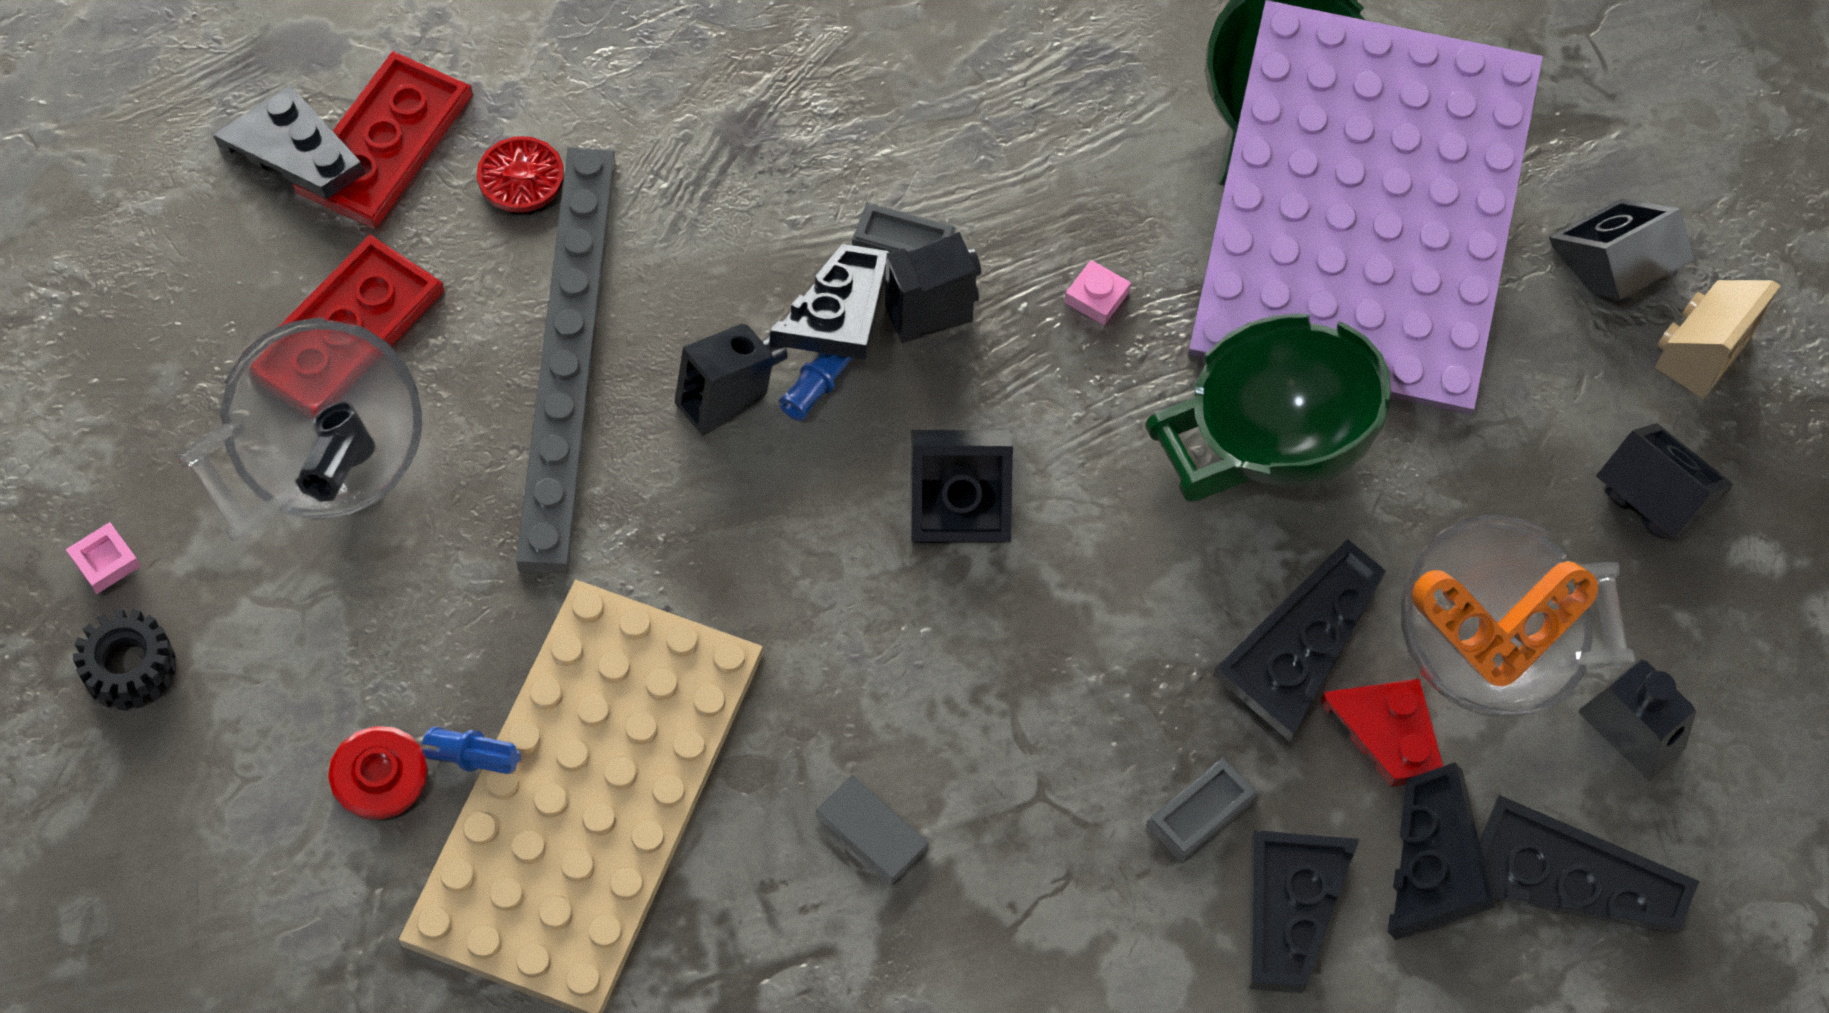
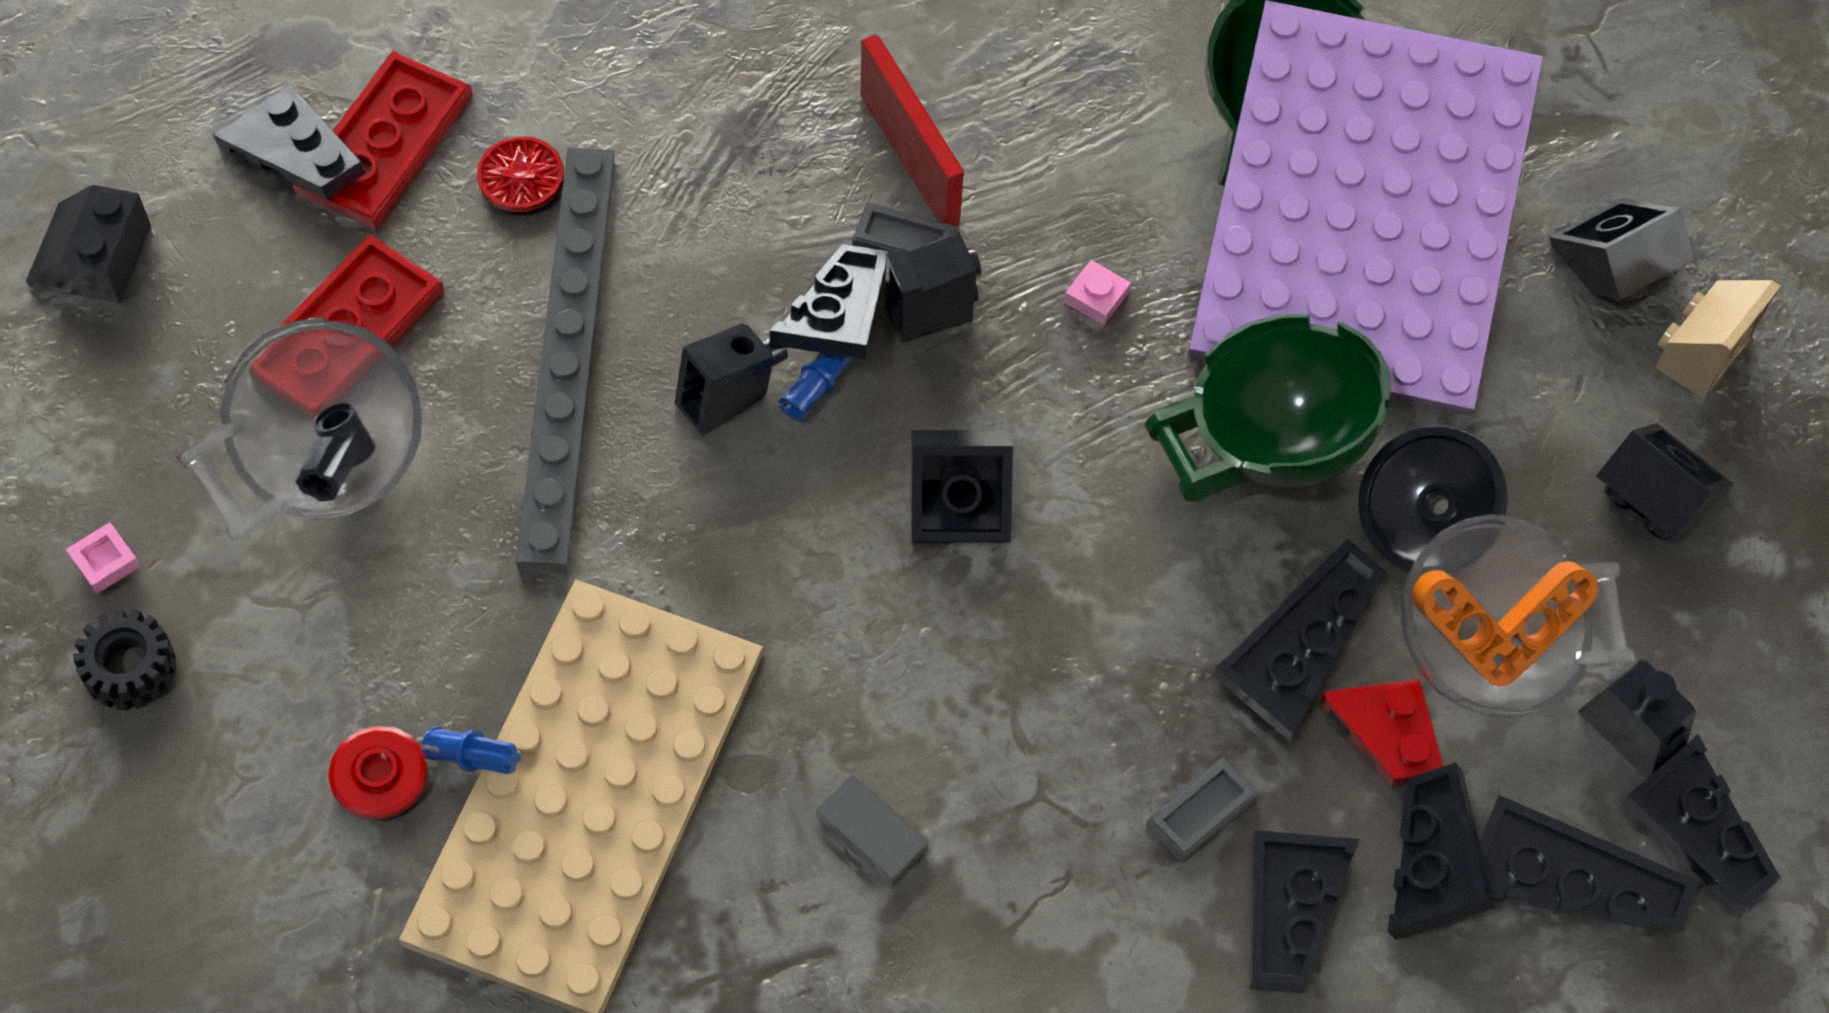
none -> black slope [26,185,151,303]
none -> red tile [860,34,964,227]
none -> black dish [1358,426,1508,573]
none -> black wing [1623,734,1781,917]

